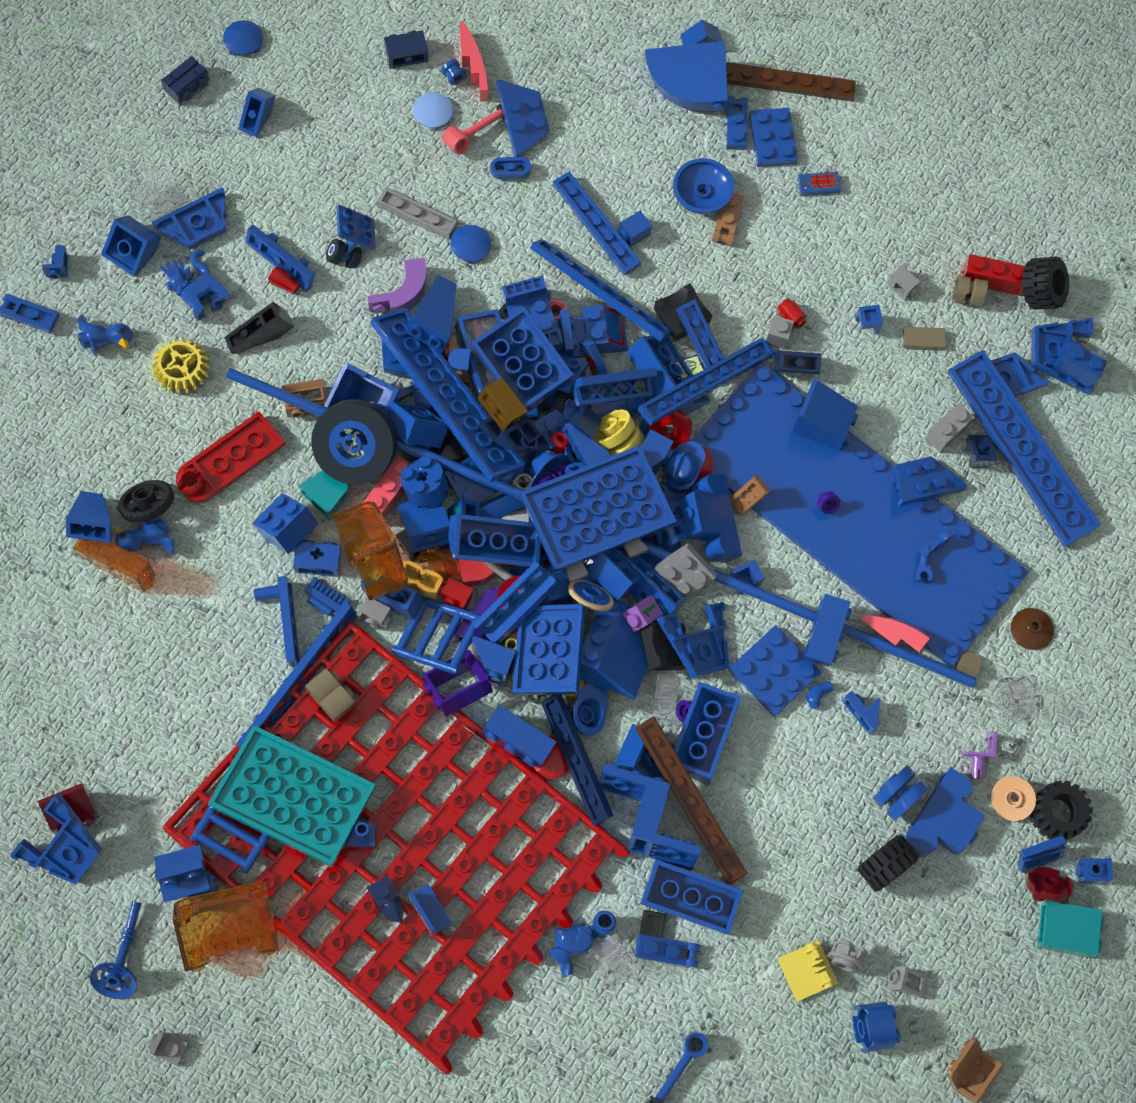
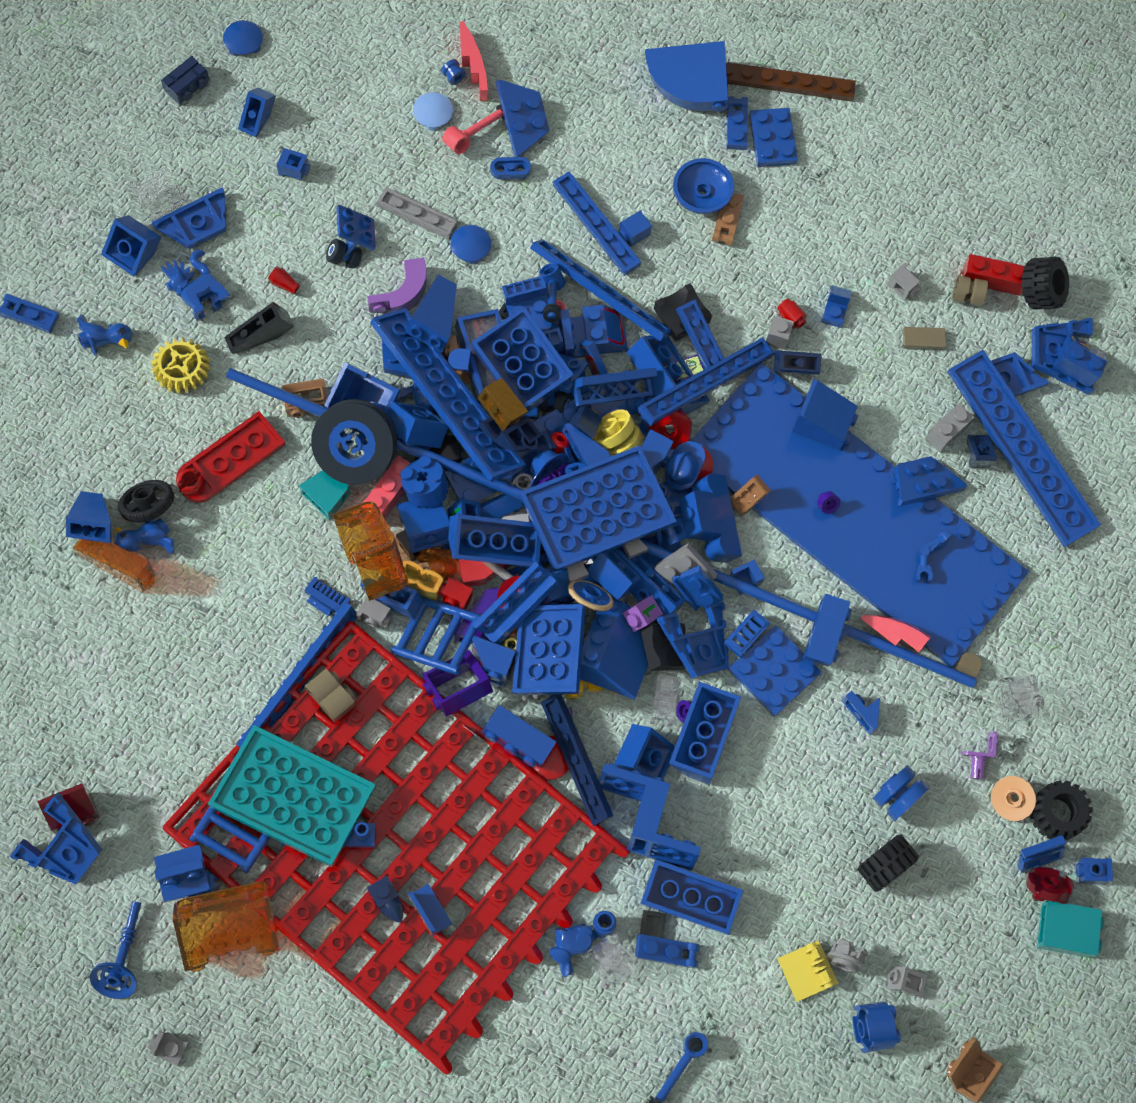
blue bracket [42,245,69,279] -> none
blue hinge [245,225,315,292] -> none
blue brick [252,493,319,554] -> none
blue piece [254,576,300,667] -> none
blue brick [293,540,342,577] -> none
dark blue brick [384,30,428,69] -> none
blue piece [571,683,609,735] -> none
reddish brown tile [635,716,748,885] -> none
blue slope [680,20,722,45] -> none
tile [797,171,841,196] -> none
blue arm [806,681,833,709] -> none
blue panel [855,305,883,334] -> none
blue brick [904,767,984,857] -> none
reddish brown dish [1010,608,1054,650] -> none
none -> blue brick [277,148,310,180]
none -> blue piece [539,263,566,323]
none -> blue plate [672,565,723,611]
none -> blue slope [723,610,770,658]
none -> blue slope [821,285,851,328]

